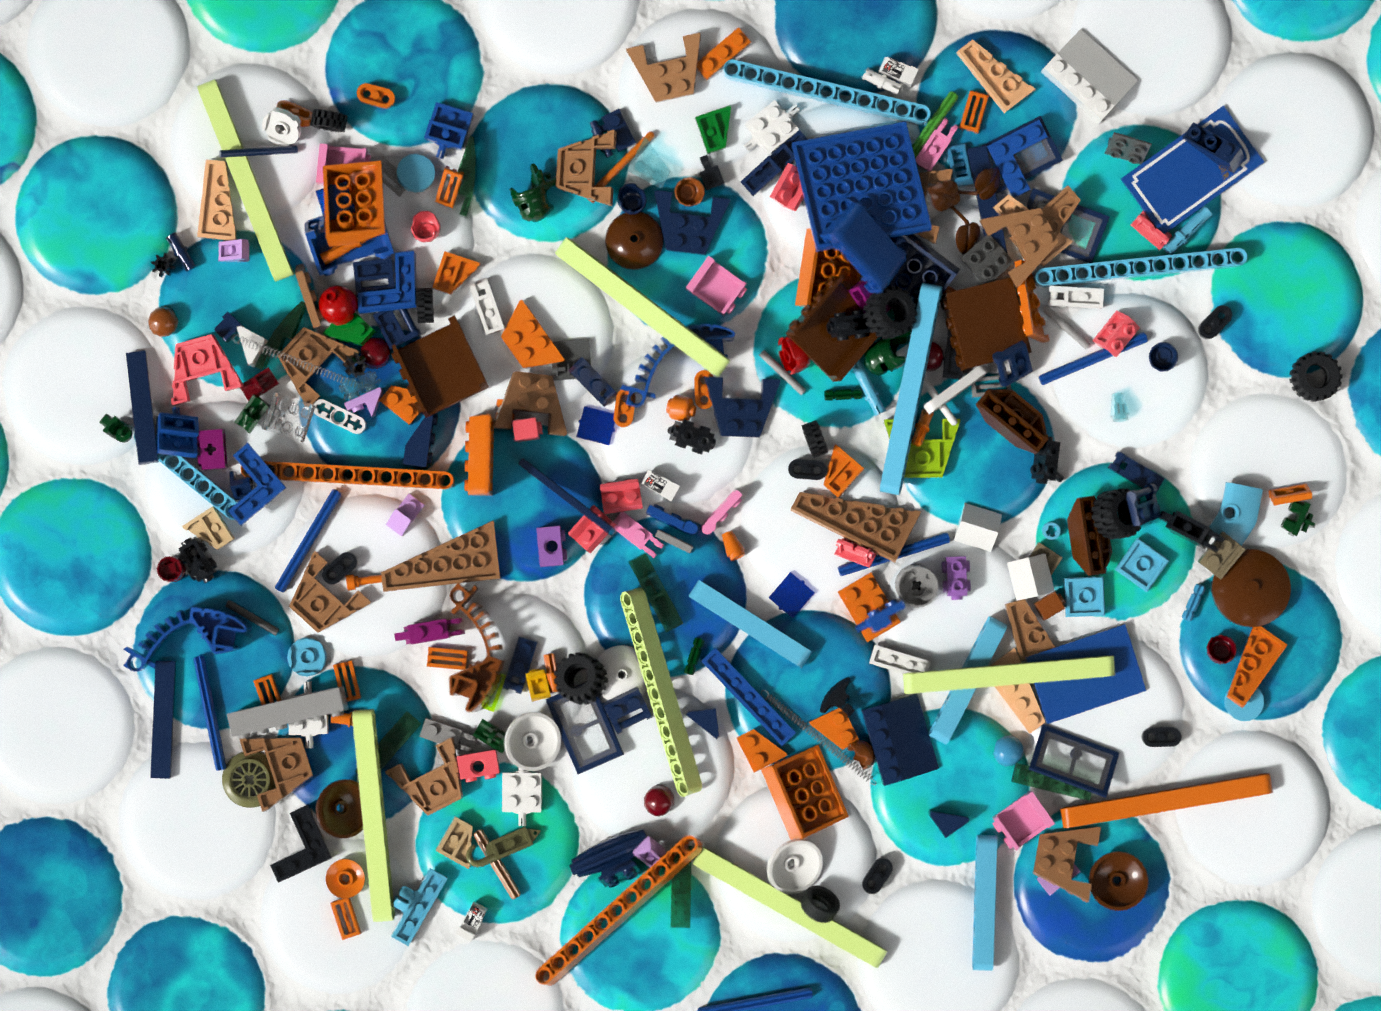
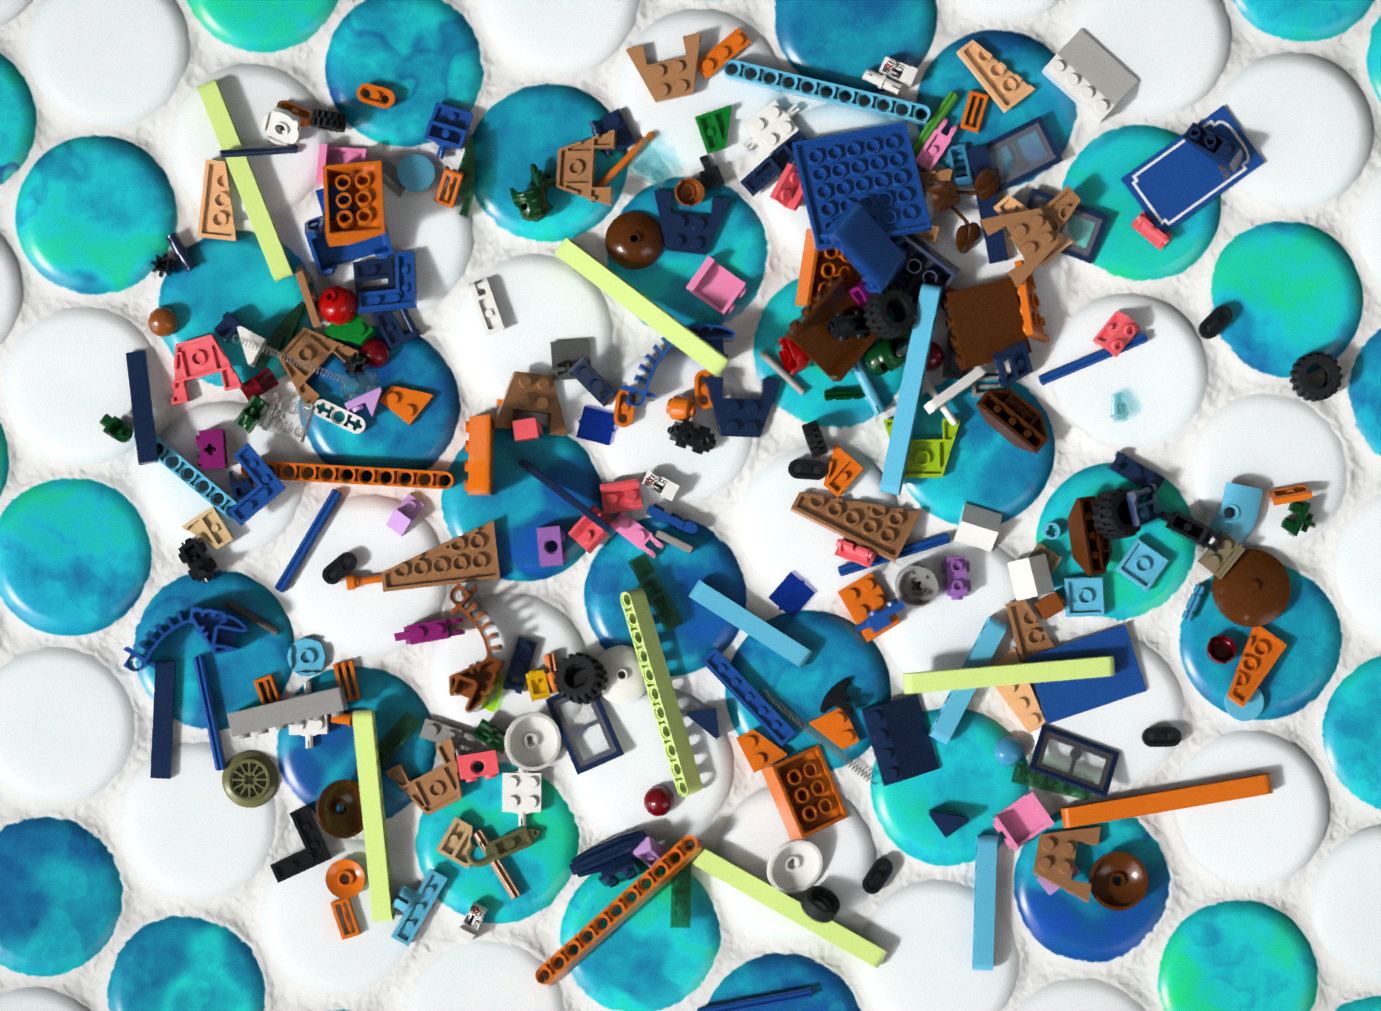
blue plate [156,407,199,458] -> none
dark red wheel [157,556,186,582] -> none
lavender slope [218,239,249,262] -> none
medium nougat wing [239,738,314,812] -> none
medium nougat wing [289,551,371,633] -> none
orange pin [320,237,374,265] -> none
reddish brown panel [391,315,489,418] -> none
dark blue slope [403,414,438,468] -> none
coral hair [411,211,441,243] -> none
black tyre [416,288,434,323] -> none
orange tile [426,647,468,670] -> none
orange wing [432,251,480,295] -> none
orange wing [501,300,566,369] -> none
dark blue plate [602,686,653,734] -> none
dark blue hair [617,183,647,215] -> none
dark green axle [684,637,705,675] -> none
bright pink hinge [701,489,742,535] -> none
orange cone [722,530,745,561] -> none
dark orange hair [848,740,875,769] -> none
white plate [869,645,931,673] -> none
orange axle [911,409,934,447] -> none
dark grey hinge [960,235,1014,284] -> none
blue plate [987,120,1048,198] -> none
black brick [1030,437,1064,484] -> none
medium azure beam [1034,248,1247,287] -> none
light grey bar [1042,305,1090,350] -> none
white plate [1048,286,1104,309] -> none
dark grey hinge [1104,132,1152,165] -> none
dark blue hair [1149,342,1178,372] -> none
medium azure pin [1163,206,1213,255] -> none

